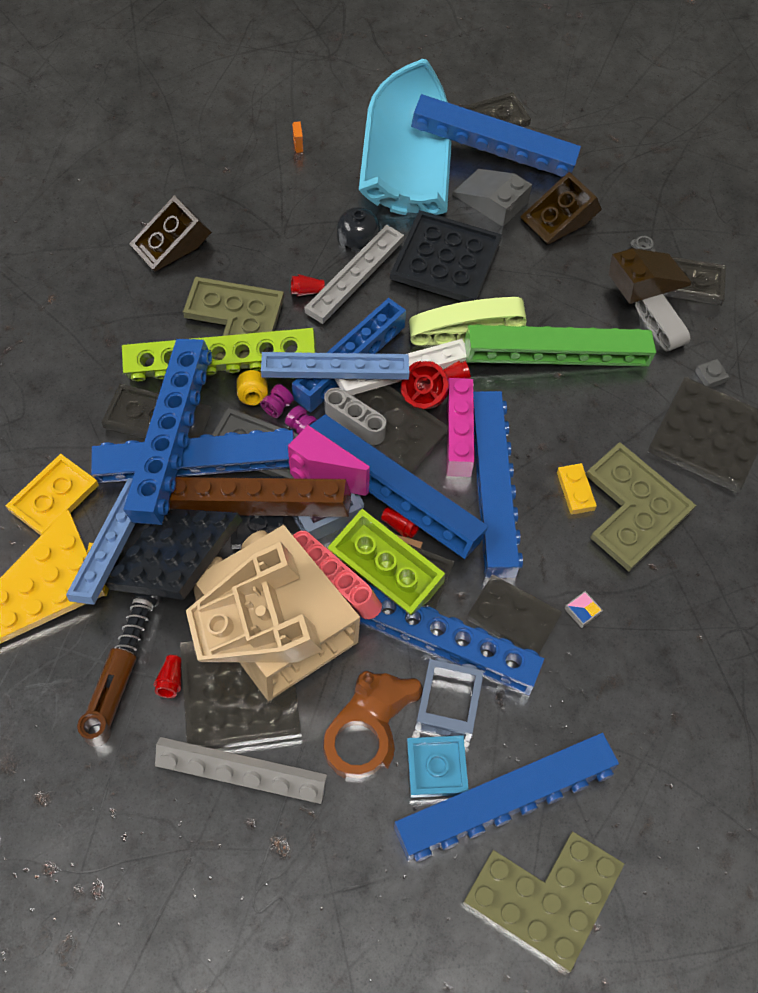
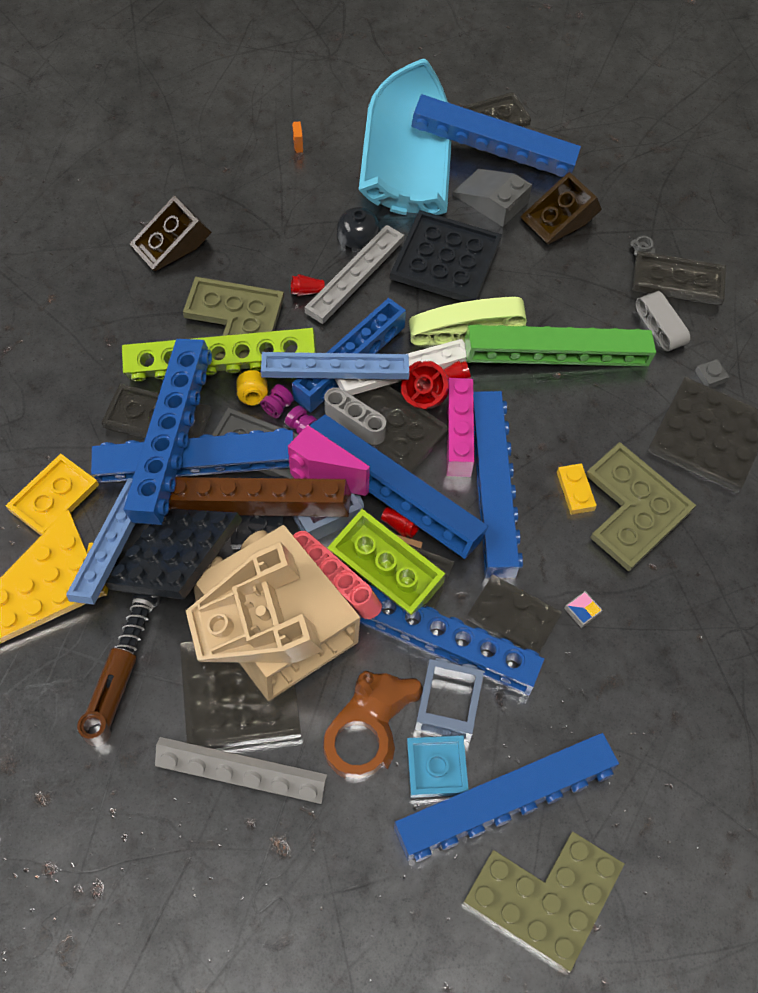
red cone [153,655,182,698] -> none
dark brown slope [609,248,691,304] -> none

